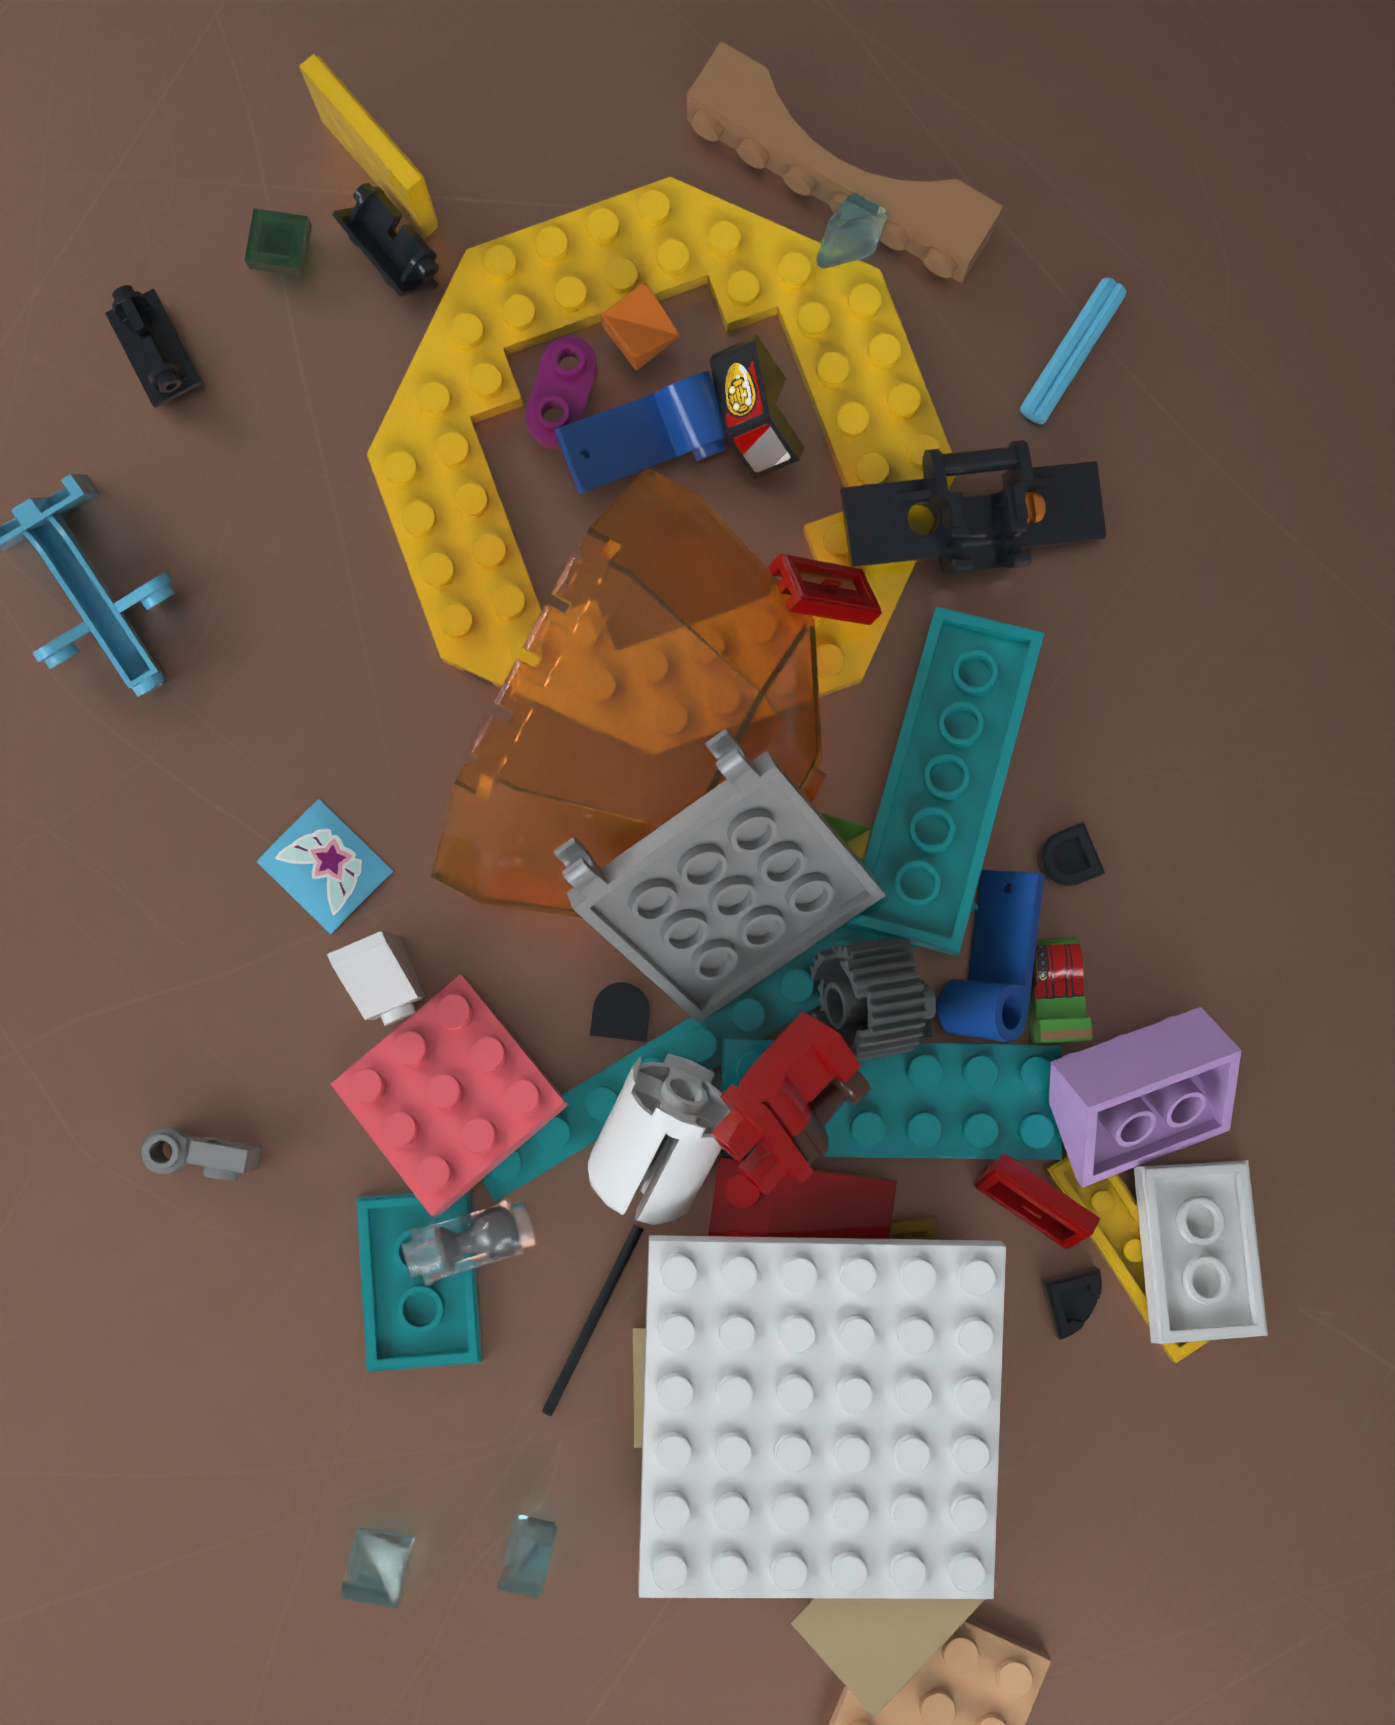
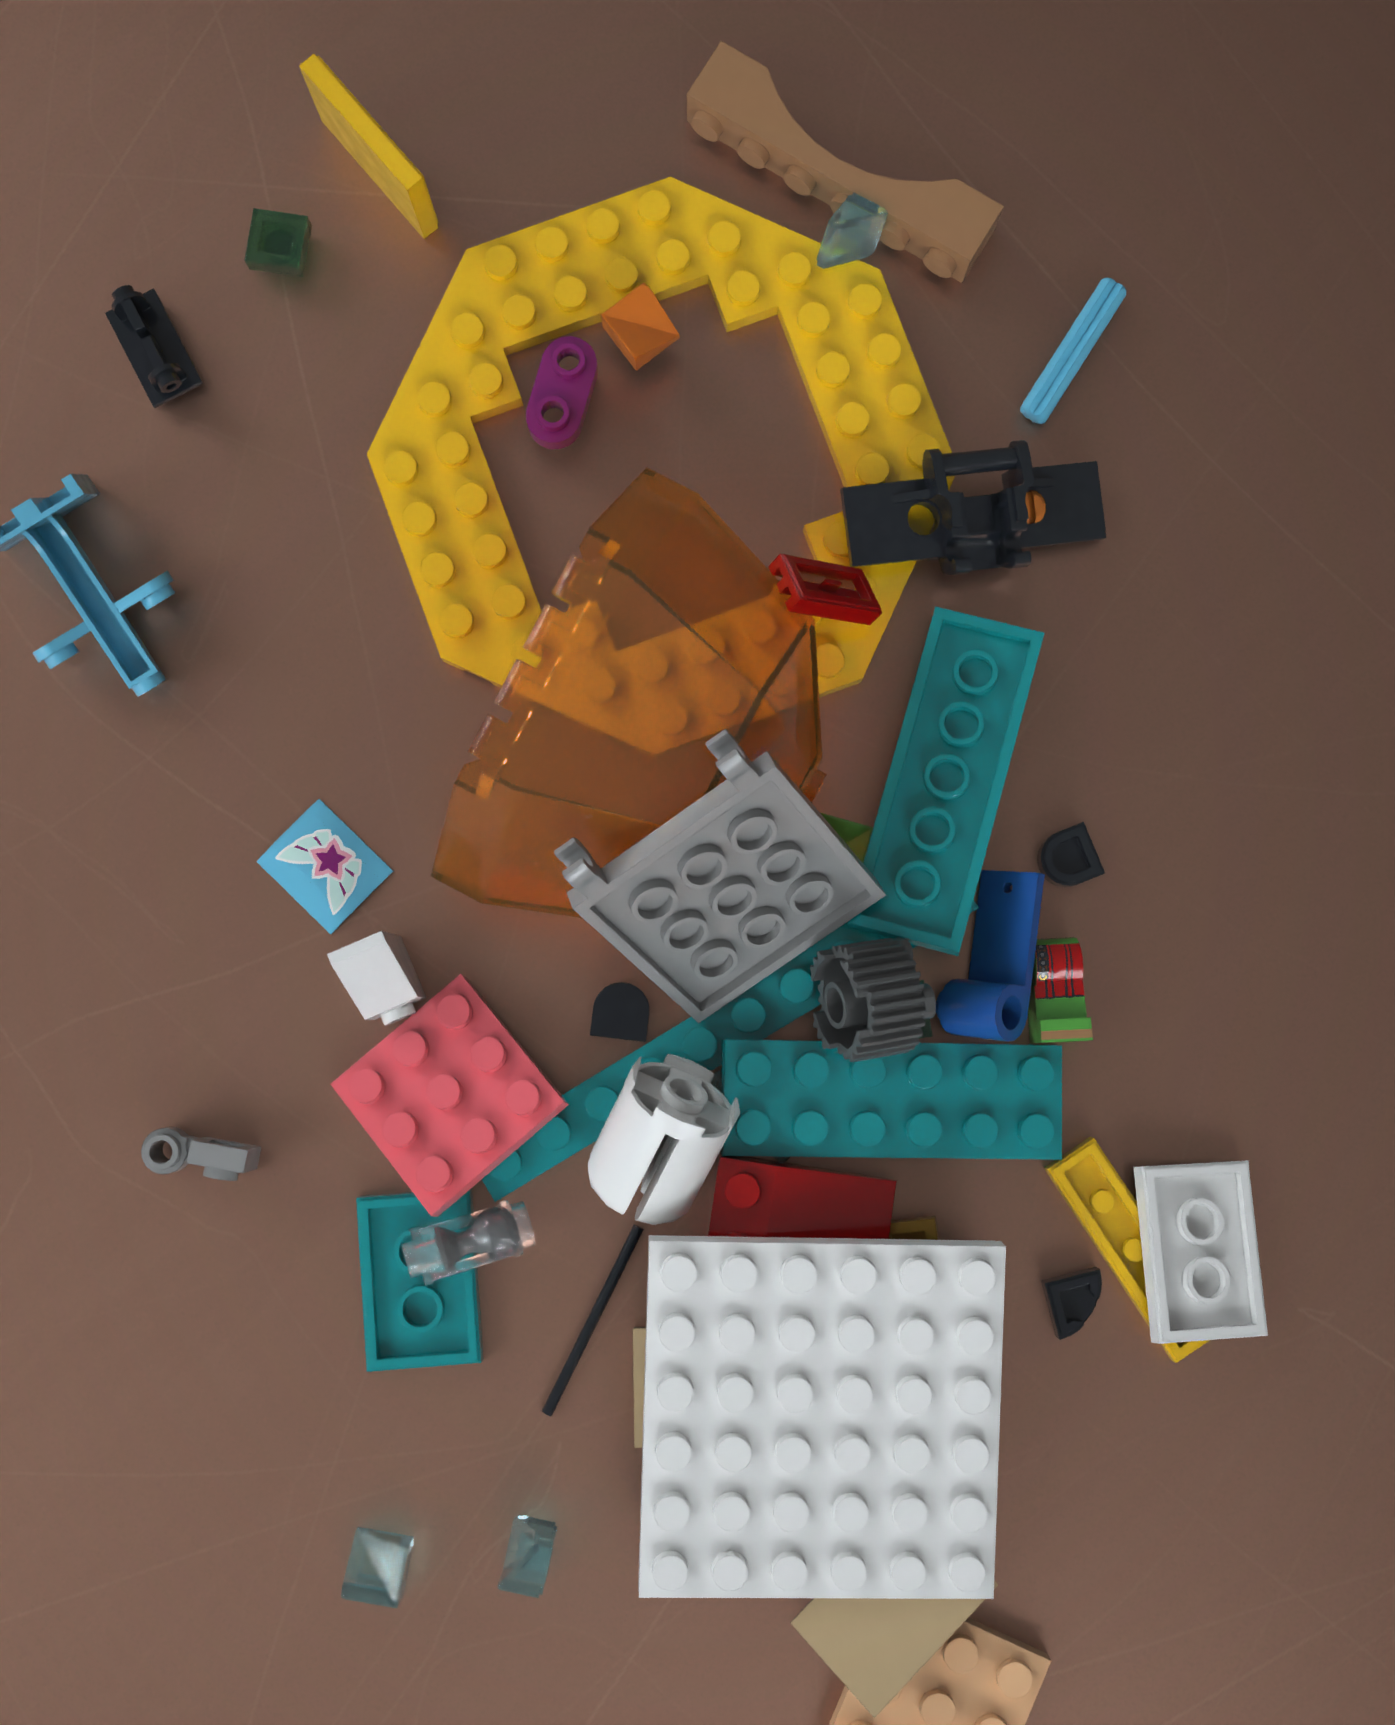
black hinge [332,183,439,297] -> none
blue door [554,371,727,494] -> none
slope [709,334,805,479] -> none
red hips [710,1011,871,1195] -> none
red tile [973,1153,1100,1249] -> none
lavender slope [1049,1007,1242,1188] -> none

